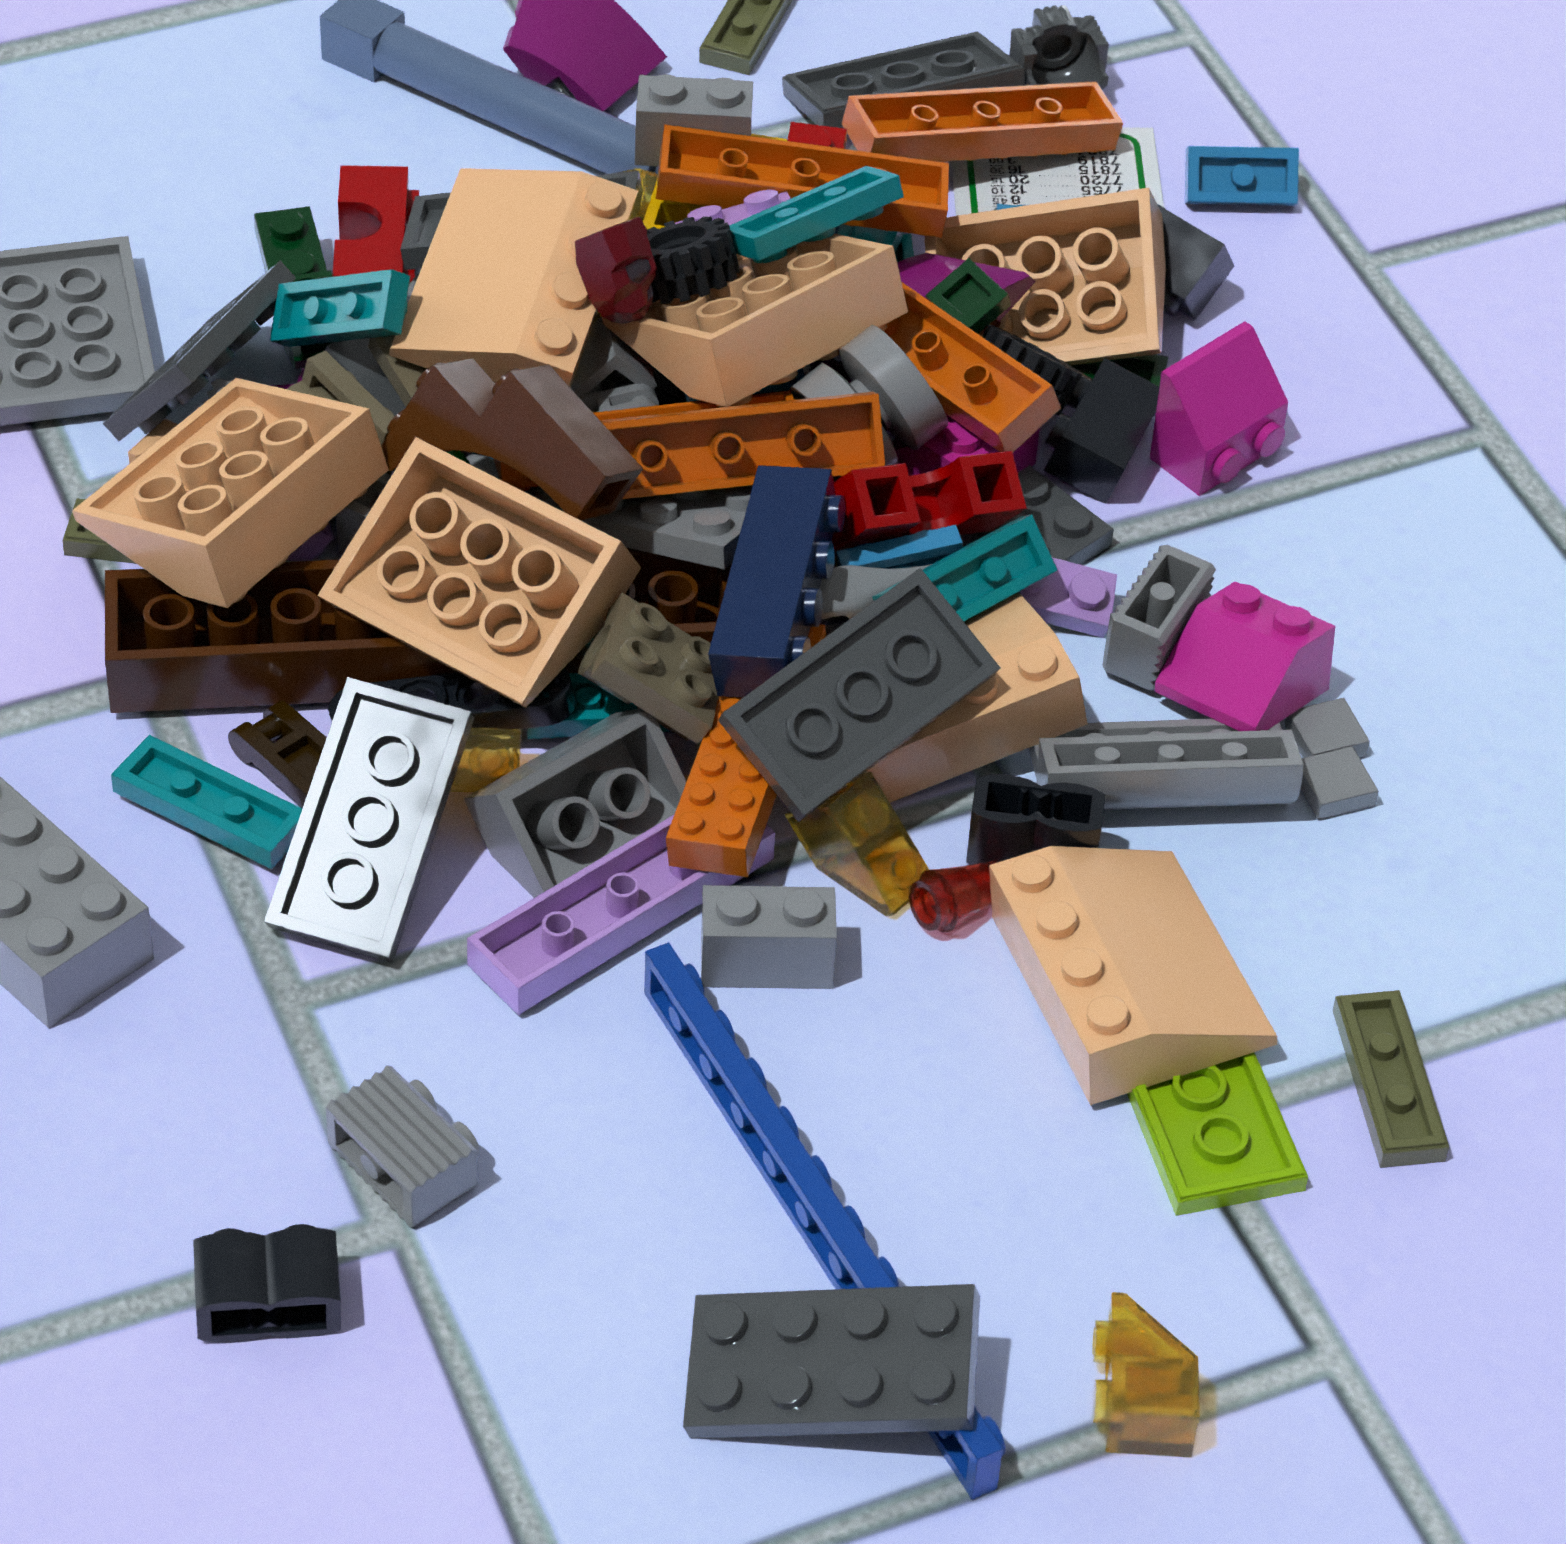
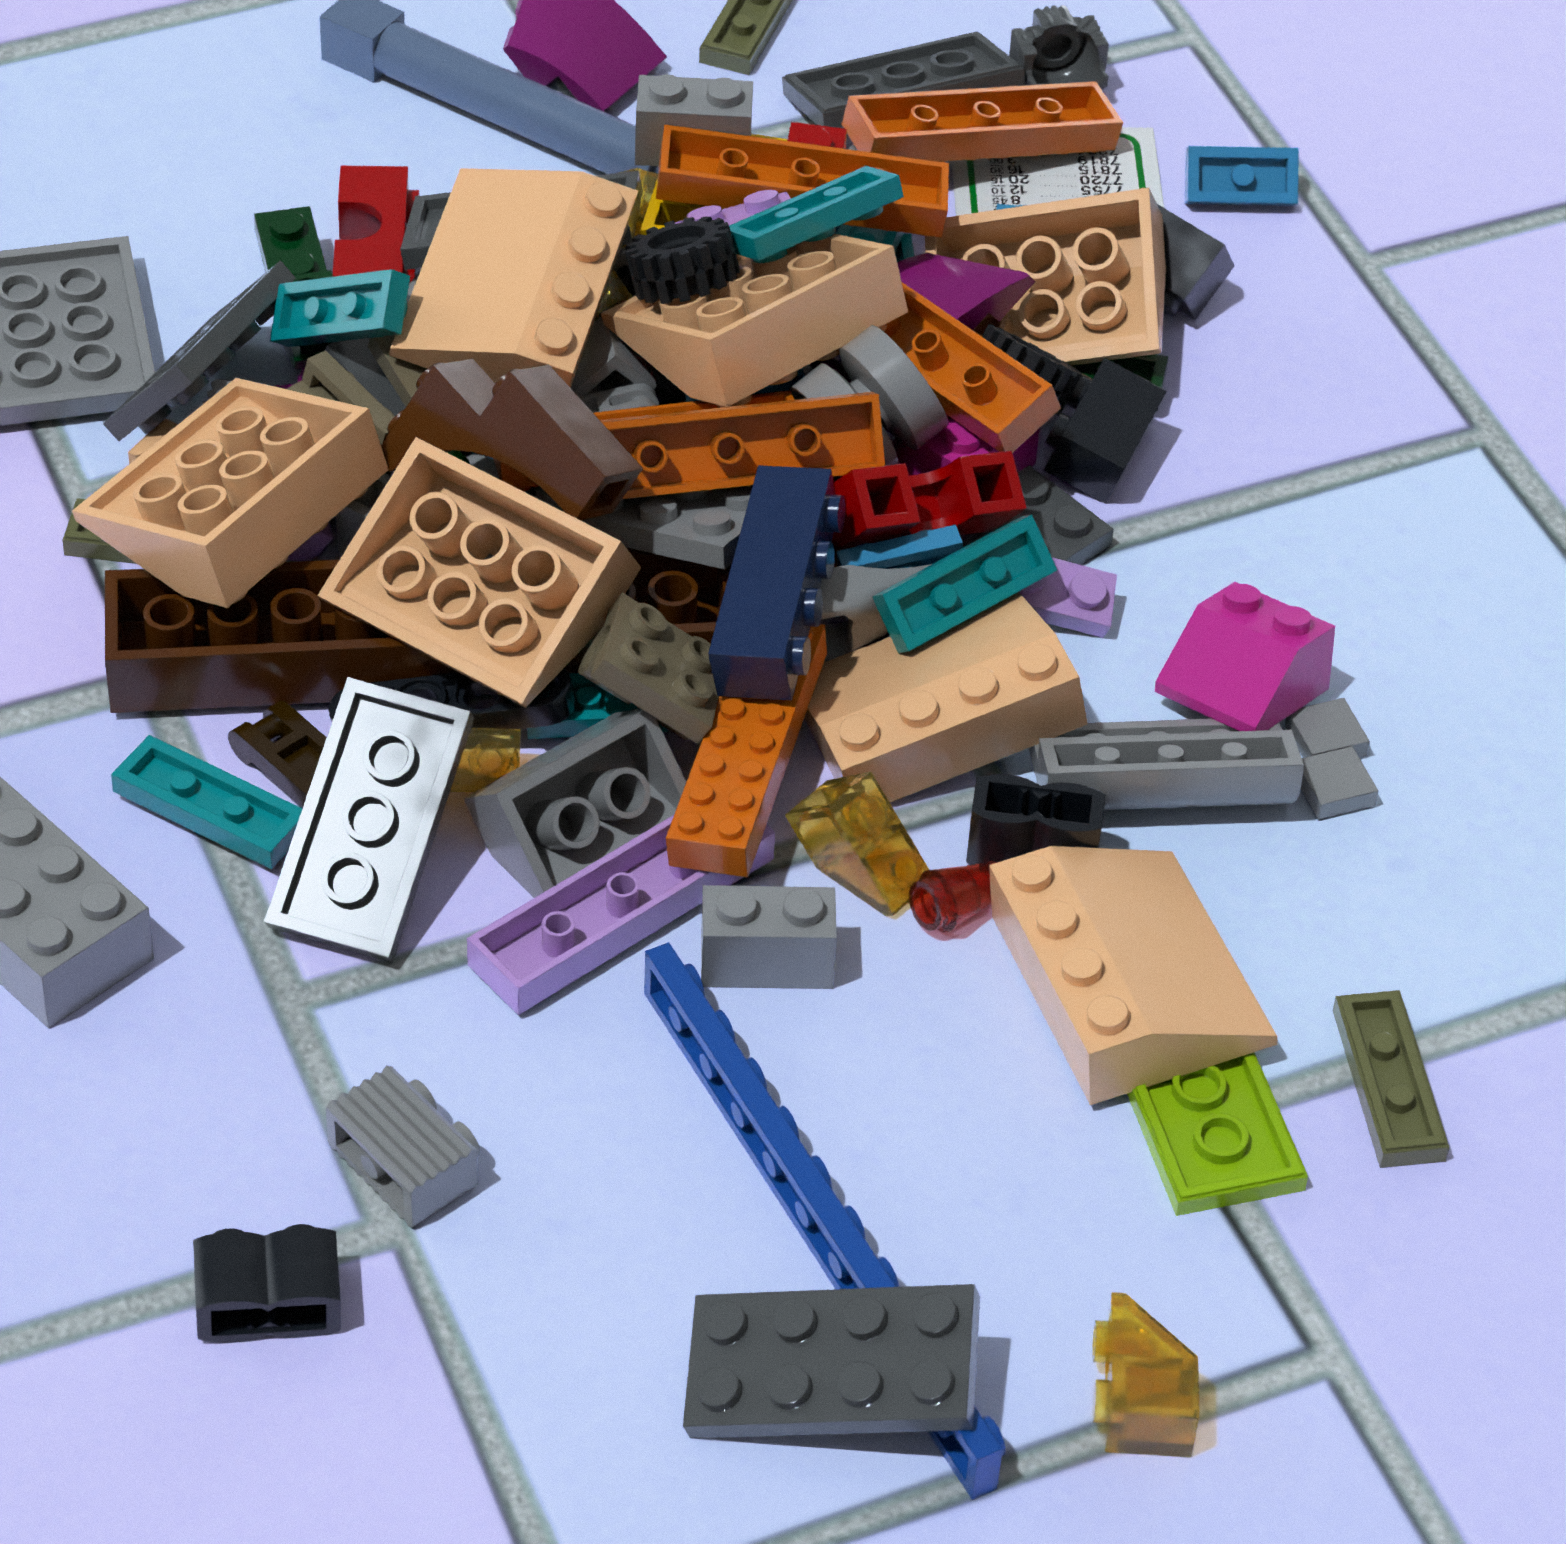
dark red rock [575,216,657,324] -> none
dark grey plate [718,568,1001,822] -> none
dark green plate [925,258,1011,334] -> none
light grey brick [1102,544,1216,690] -> none
dark pink slope [1149,321,1288,496] -> none

